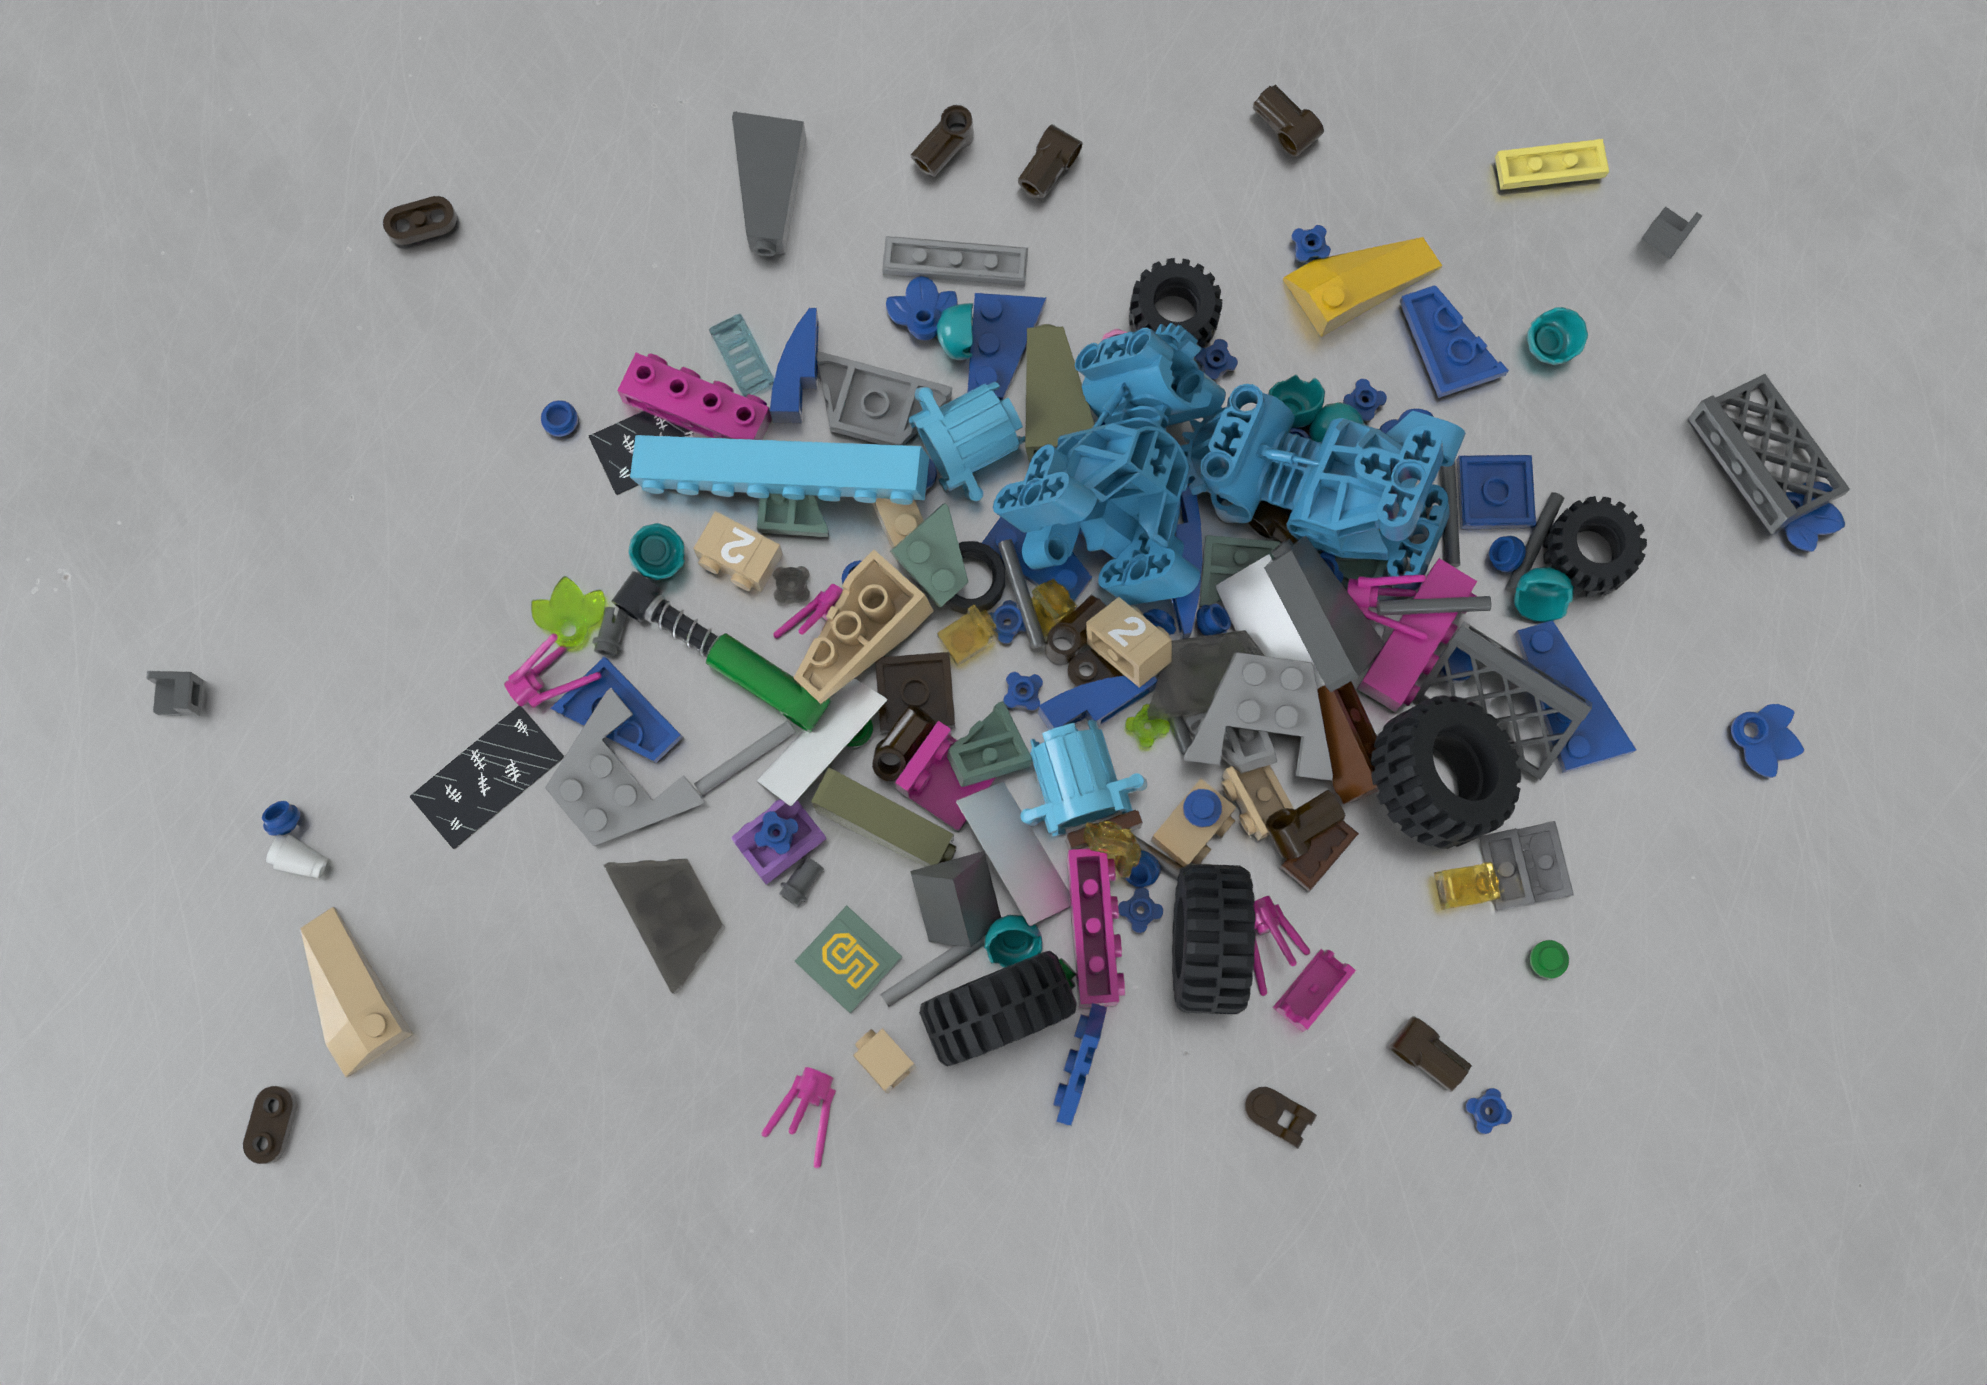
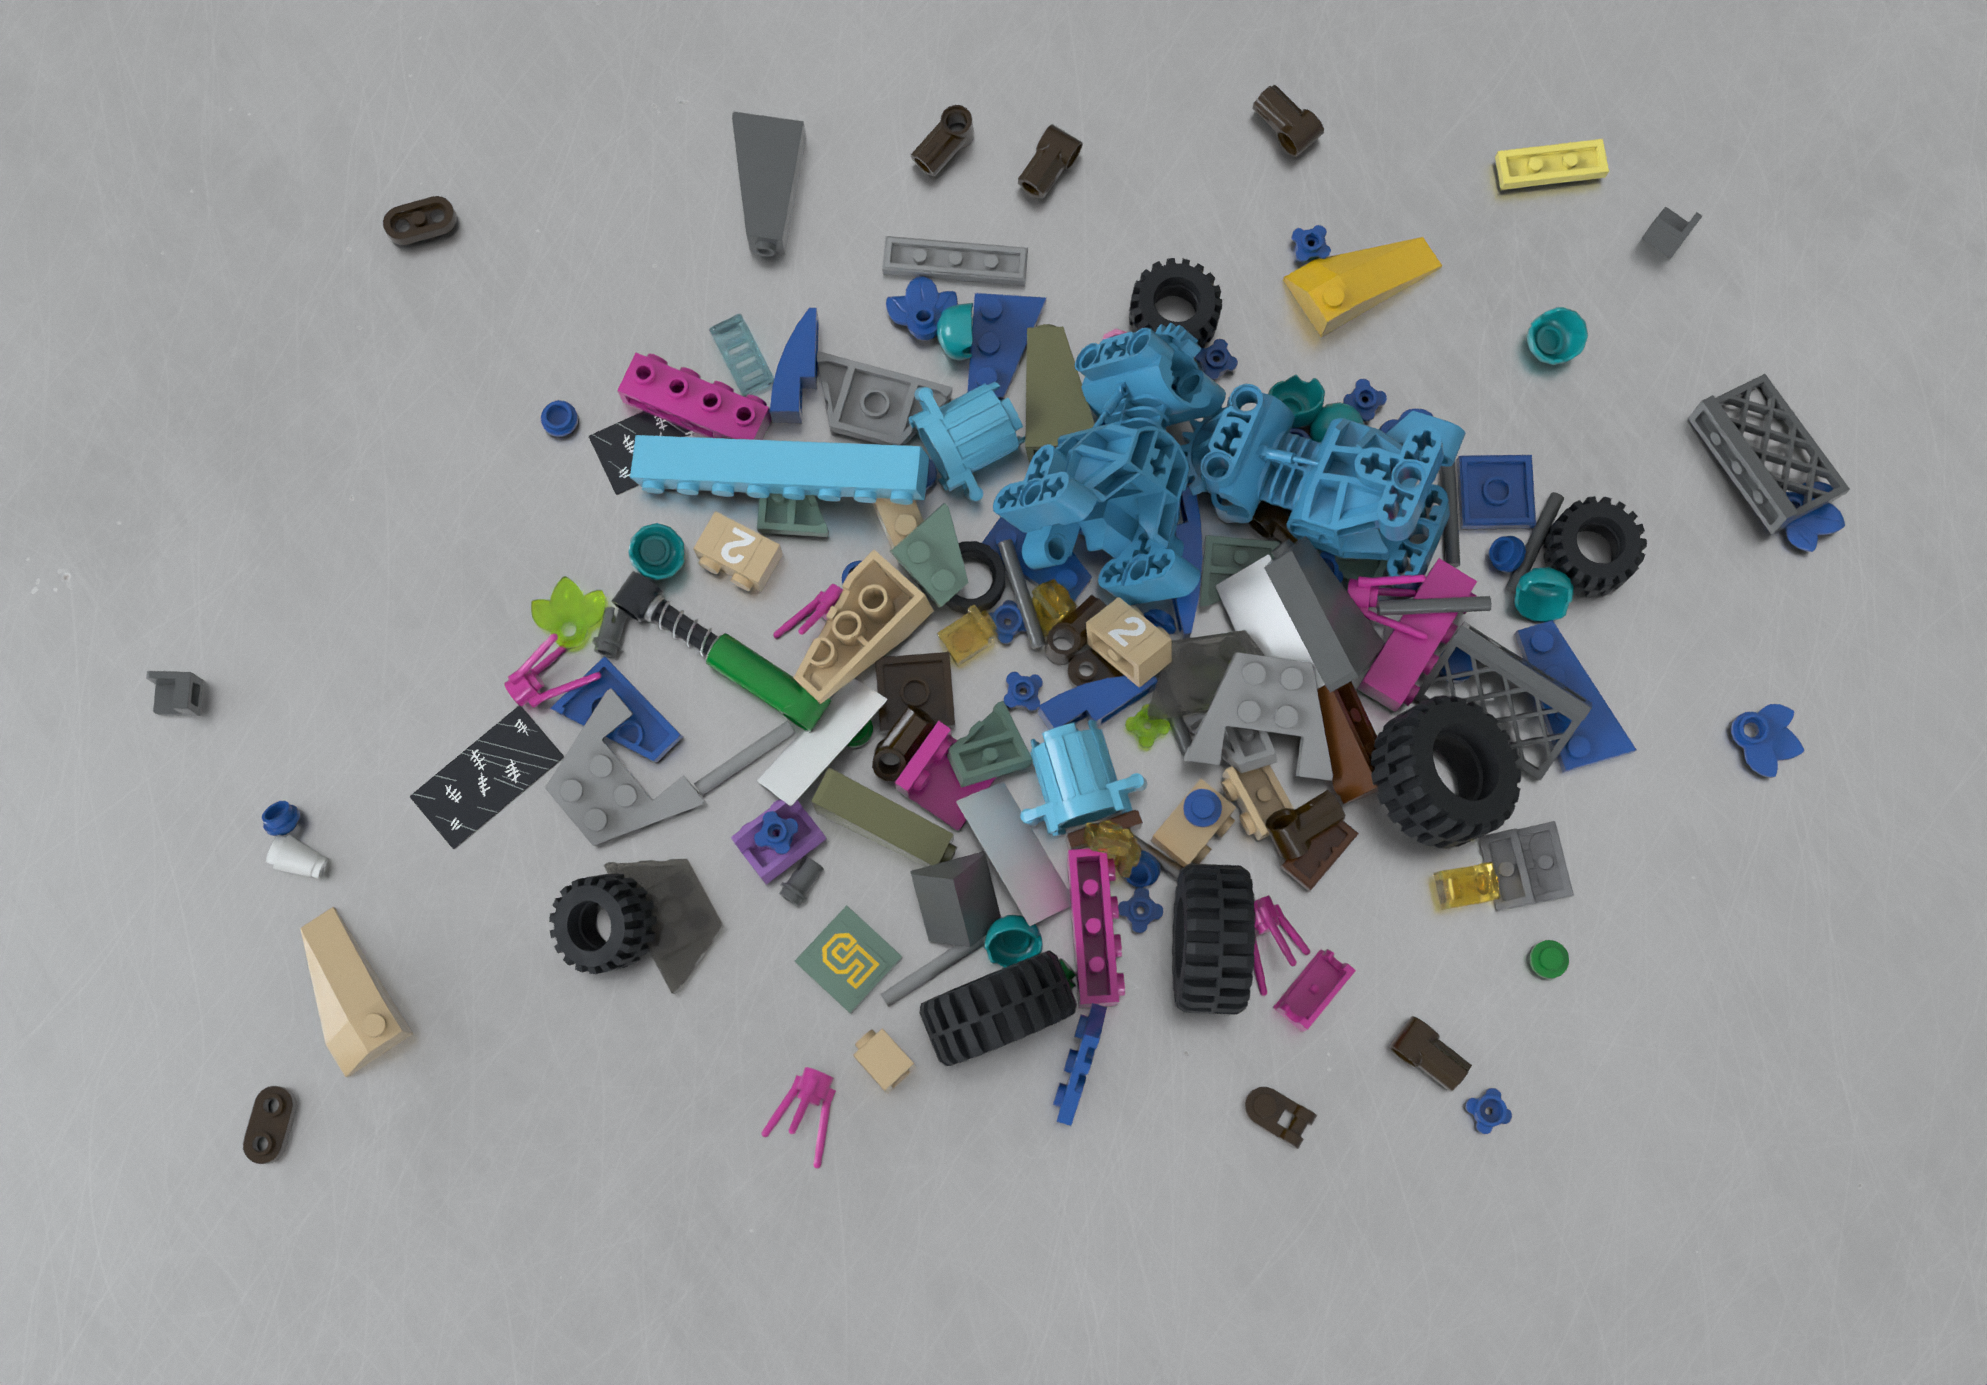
clear smoke plate [773,566,810,603] -> none
blue plate [1196,603,1231,640] -> none
blue wing [1399,285,1509,398] -> none
none -> black tyre [549,873,657,974]

